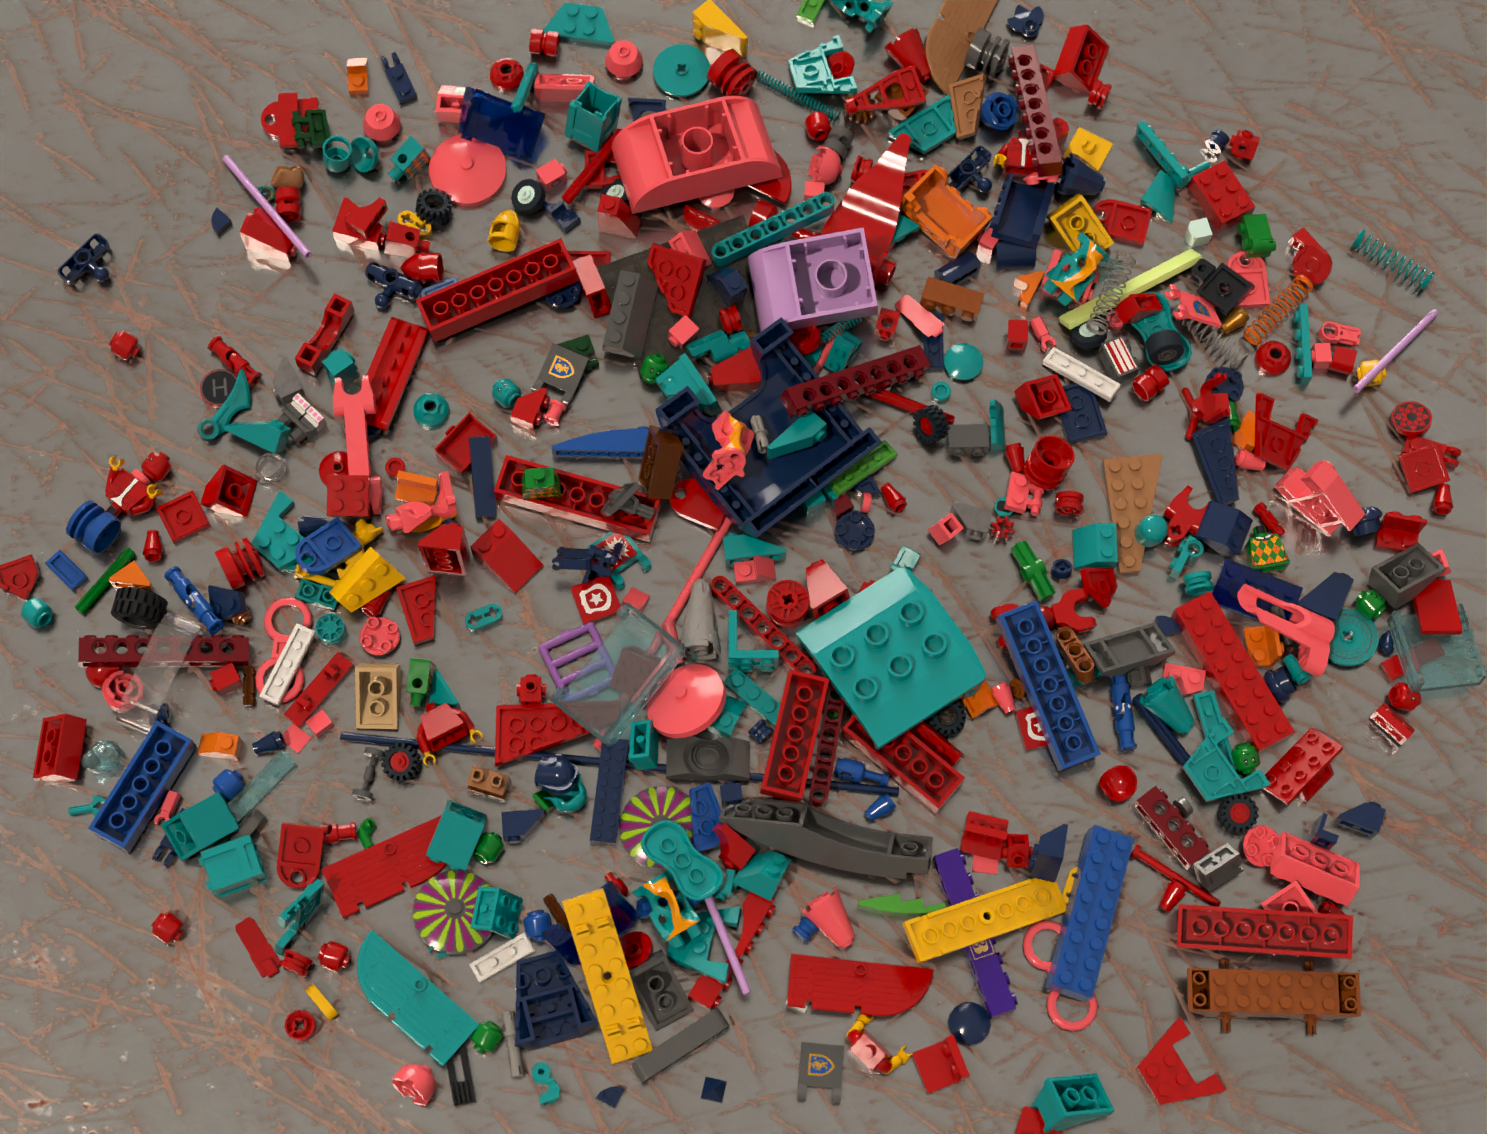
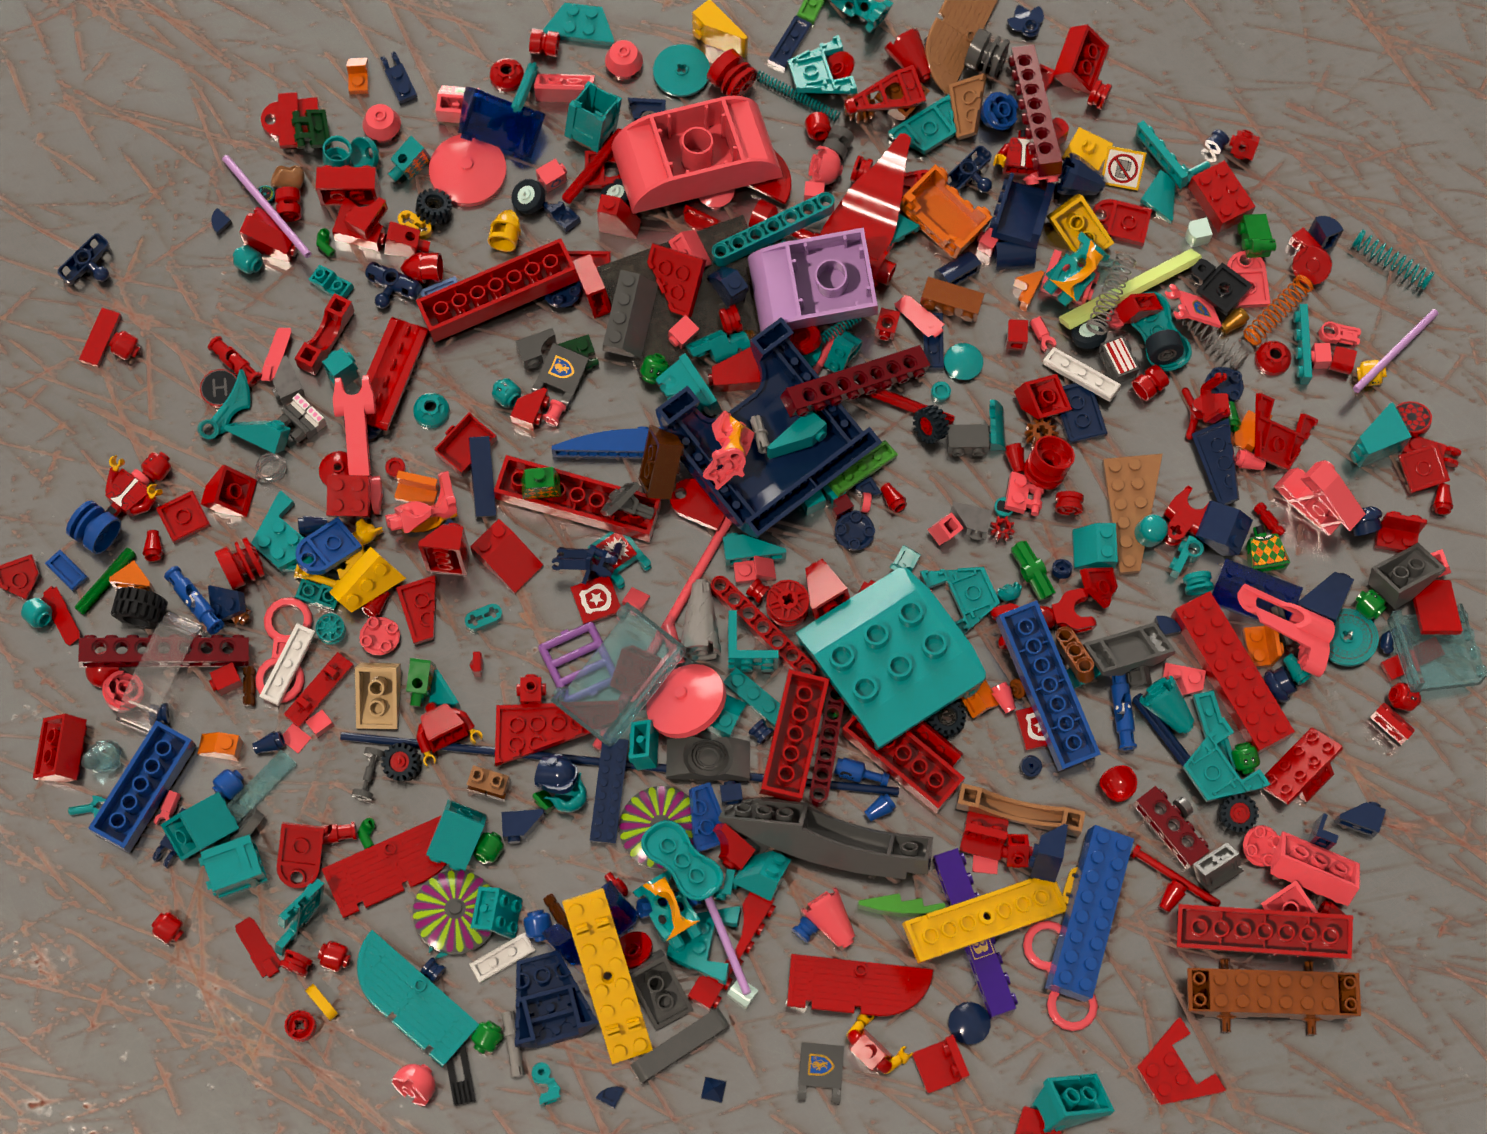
none -> red piece [41,586,80,646]
none -> red tile [79,308,121,368]
none -> teal head [233,245,263,274]
none -> coral piece [261,328,291,381]
none -> teal slope [308,265,354,298]
none -> red brick [316,165,380,206]
none -> green arm [316,228,336,258]
none -> dark blue wheel [420,957,446,984]
none -> red tile [469,652,483,677]
none -> dark grey arch [515,328,556,369]
none -> light aqua piece [727,980,759,1010]
none -> red wheel [746,578,771,604]
none -> dark blue tile [768,15,812,71]
none -> teal wing [920,567,1000,634]
none -> medium nougat arch [956,783,1086,837]
none -> teal plate [997,582,1022,601]
none -> dark blue tile [1020,755,1042,777]
none -> dark orange gear [1024,418,1059,449]
none -> piece [1102,146,1146,190]
none -> dark blue brick [1308,216,1343,250]
none -> teal slope [1350,402,1412,468]

